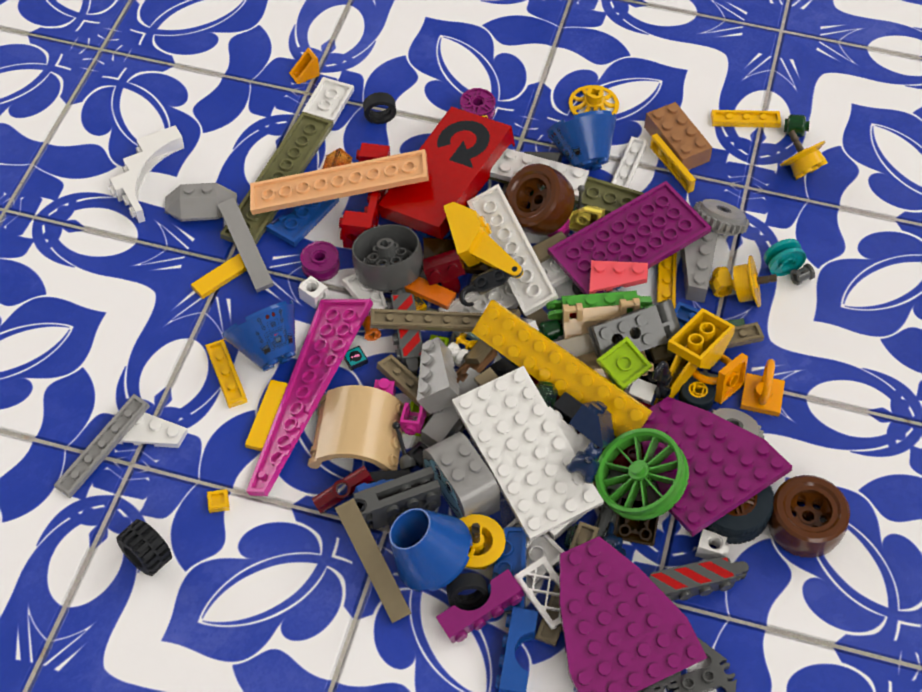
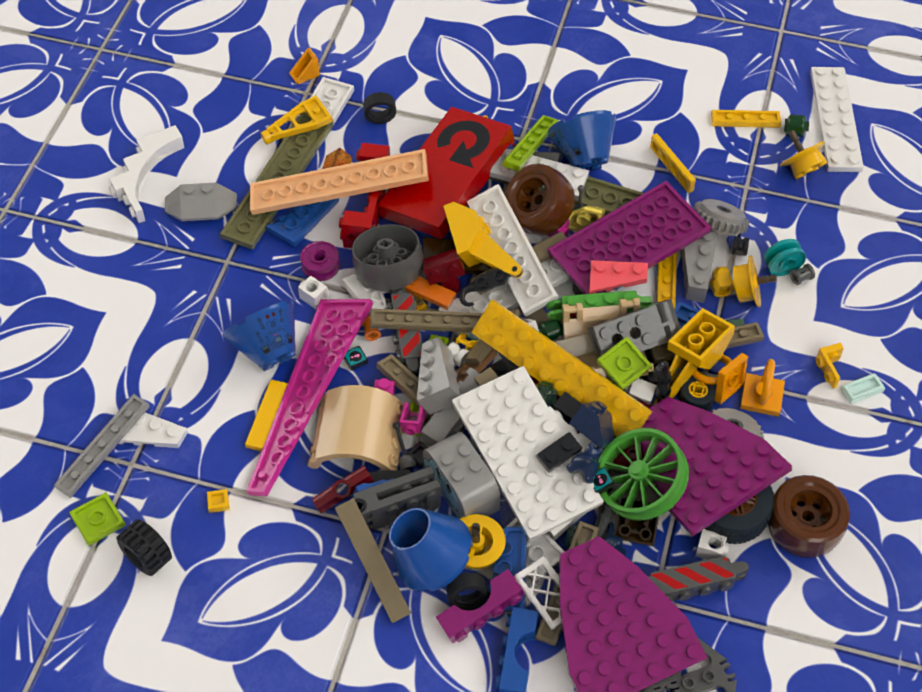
yellow tile [191,254,247,299] -> none
yellow tile [205,339,248,408] -> none
light grey tile [217,197,274,293] -> none
magenta wheel [460,88,496,119] -> none
yellow wheel [569,85,619,115] -> none
white tile [611,136,648,188] -> none
medium nougat brick [644,102,713,170] -> none
none -> lime tile [69,492,126,546]
none -> yellow plate [260,95,333,145]
none -> lime tile [502,115,558,171]
none -> black plate [536,432,582,473]
none -> black tile [593,466,616,494]
none -> black wheel [731,236,749,256]
none -> white plate [810,67,864,172]
none -> yellow bracket [816,342,844,389]
none -> light aqua tile [840,373,885,404]

